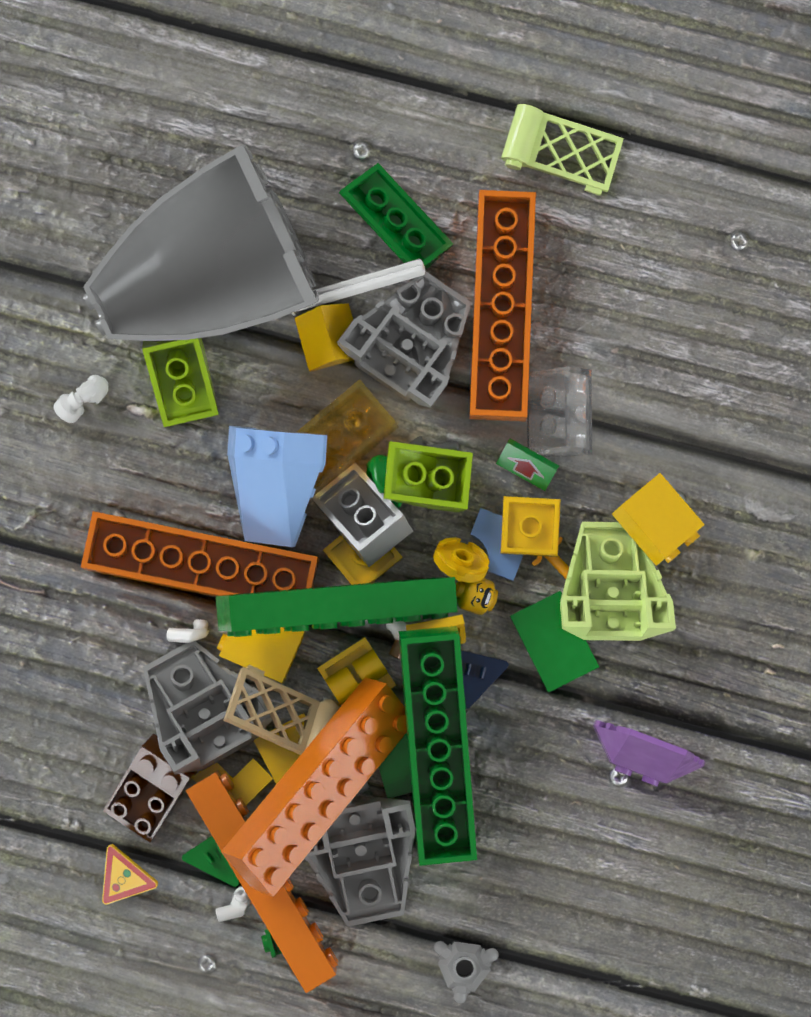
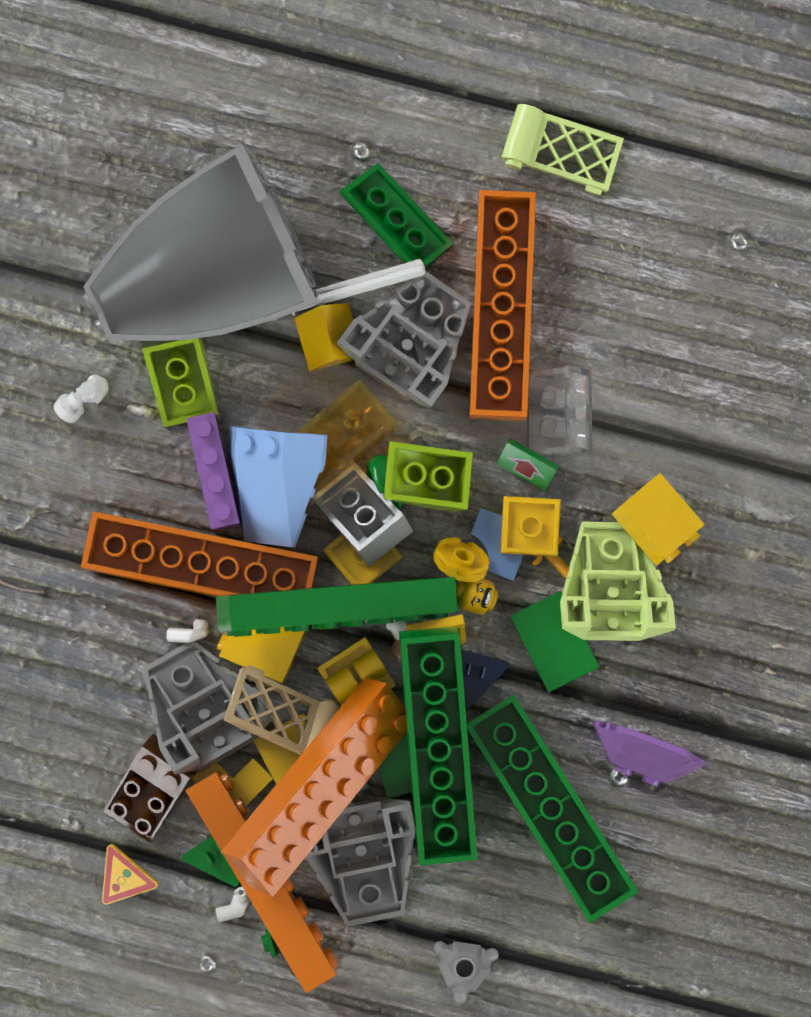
none -> medium lavender brick [186,412,241,532]
none -> green brick [467,694,639,923]

